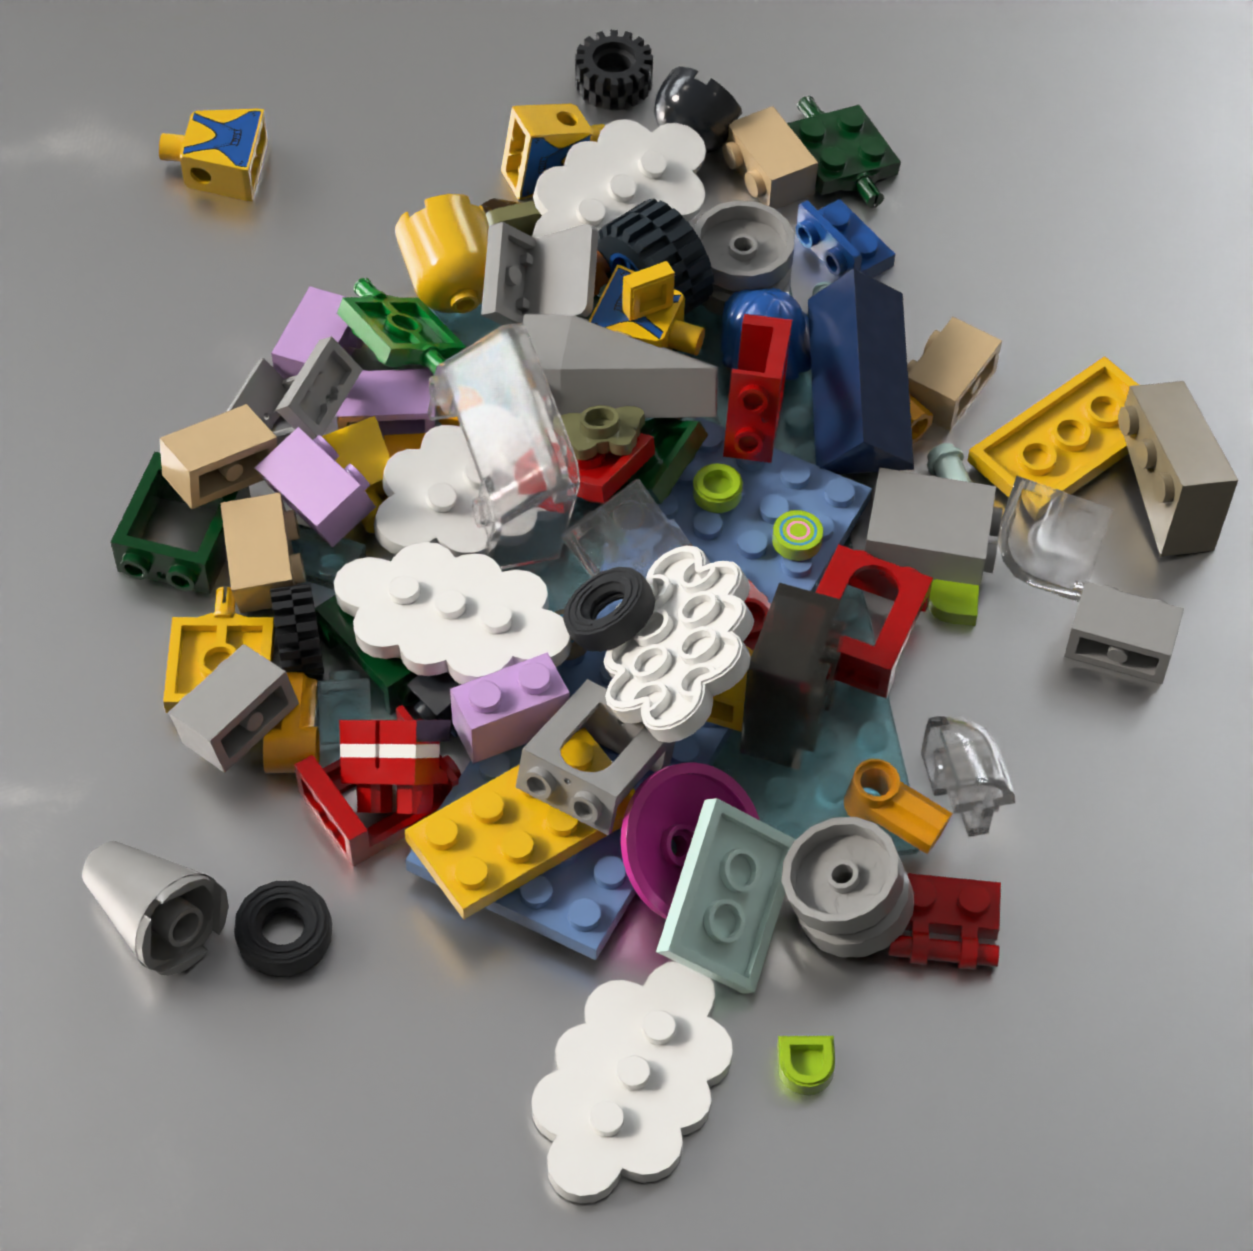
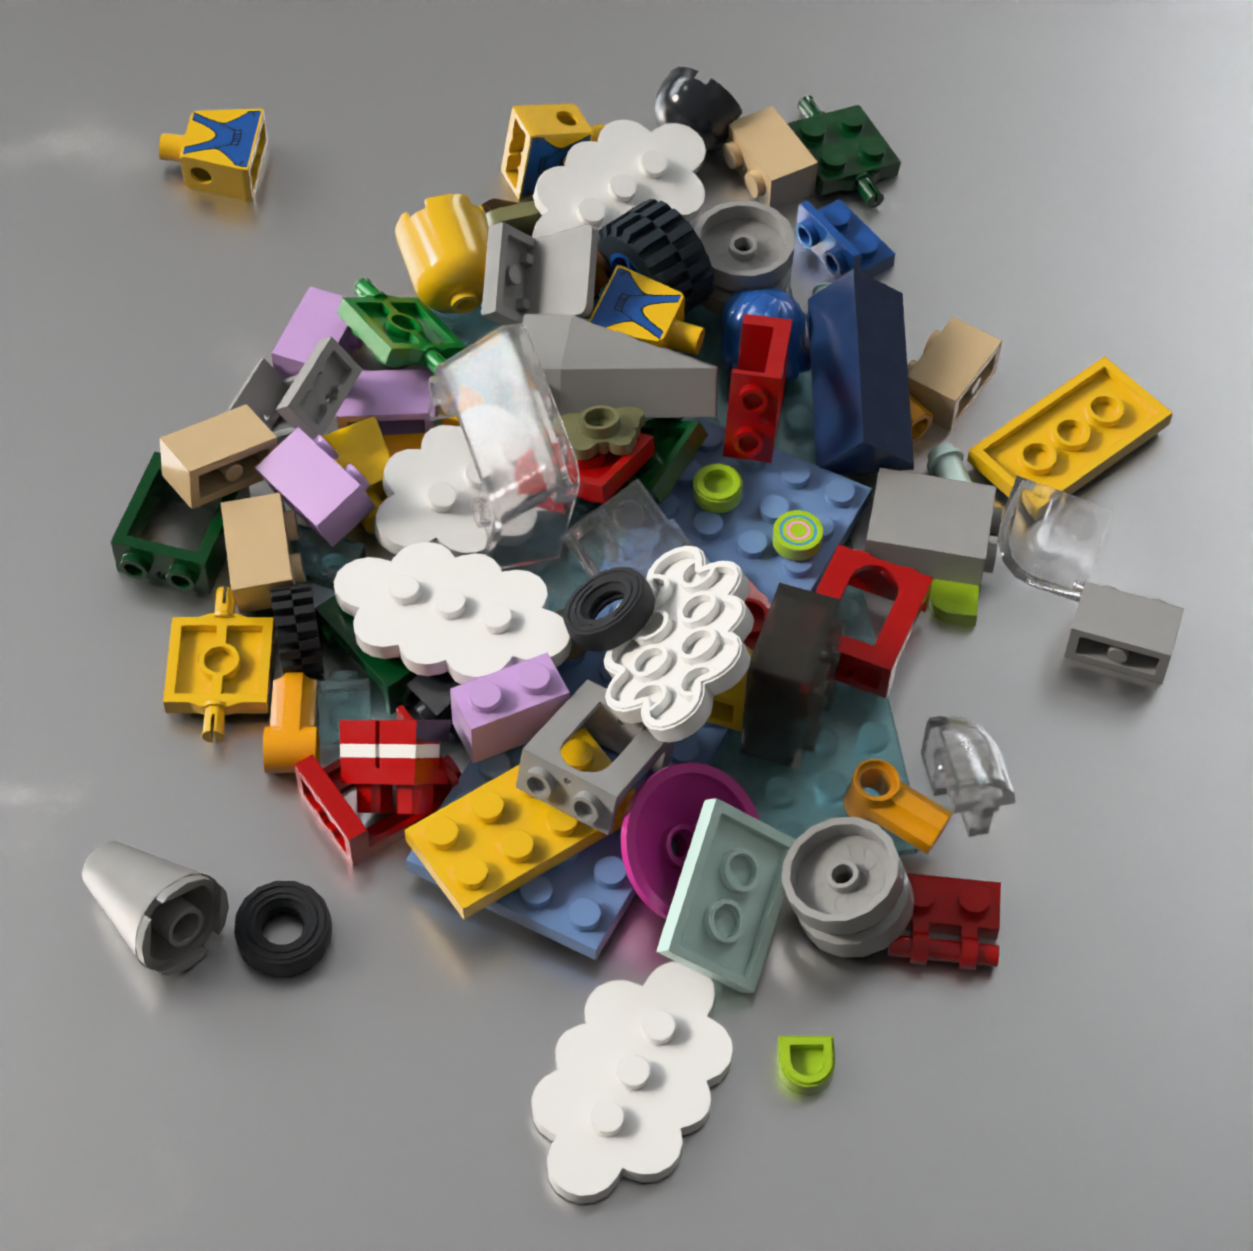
light grey brick [168,644,299,773] -> none
black tyre [575,30,653,110] -> none
yellow tile [622,261,675,321] -> none
dark tan wedge [1118,381,1238,557] -> none

